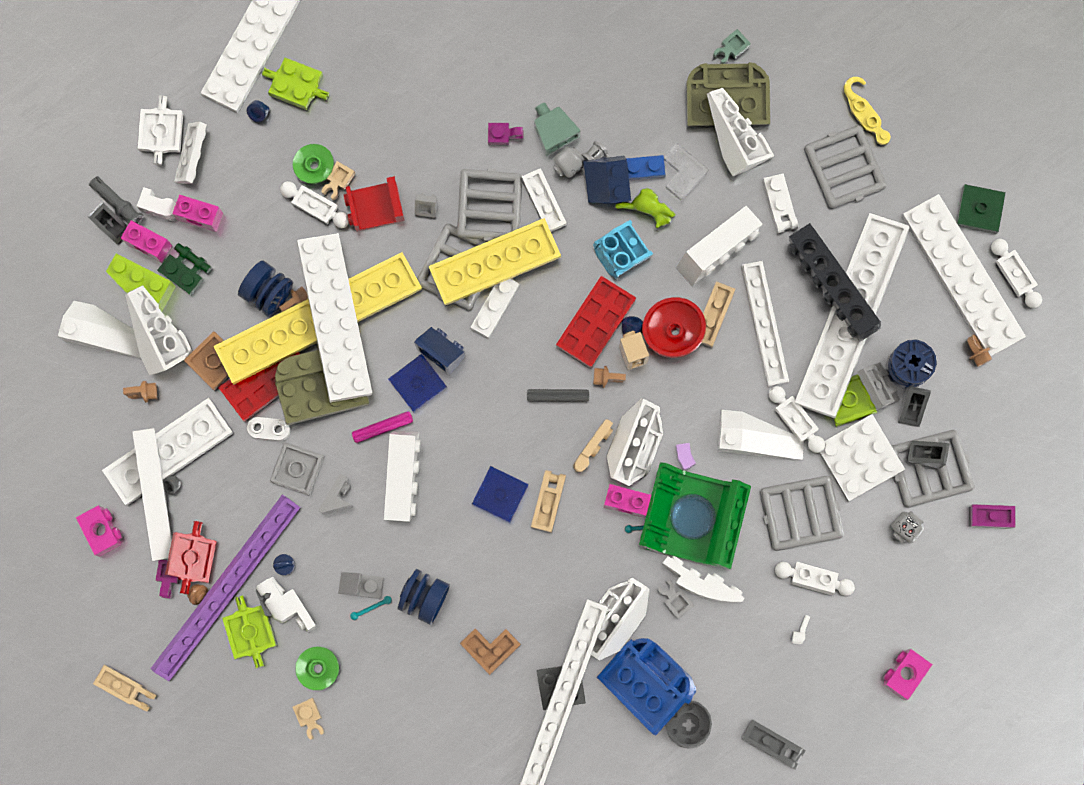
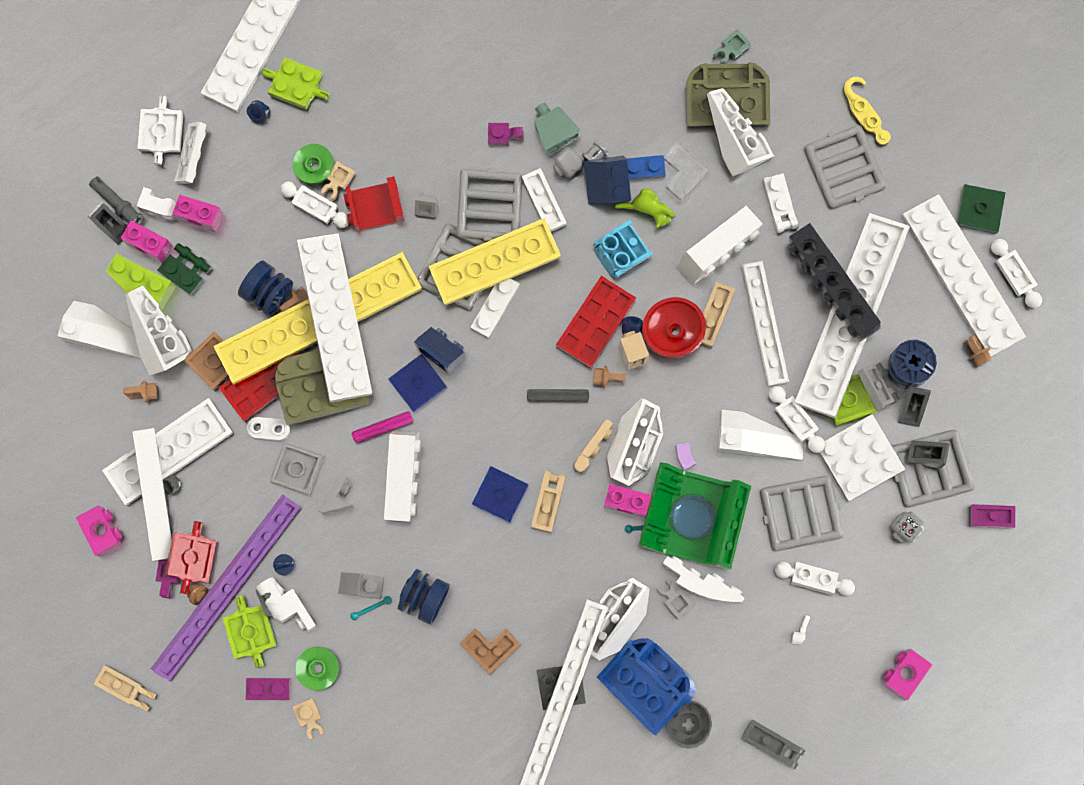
none -> magenta plate [246,678,291,700]

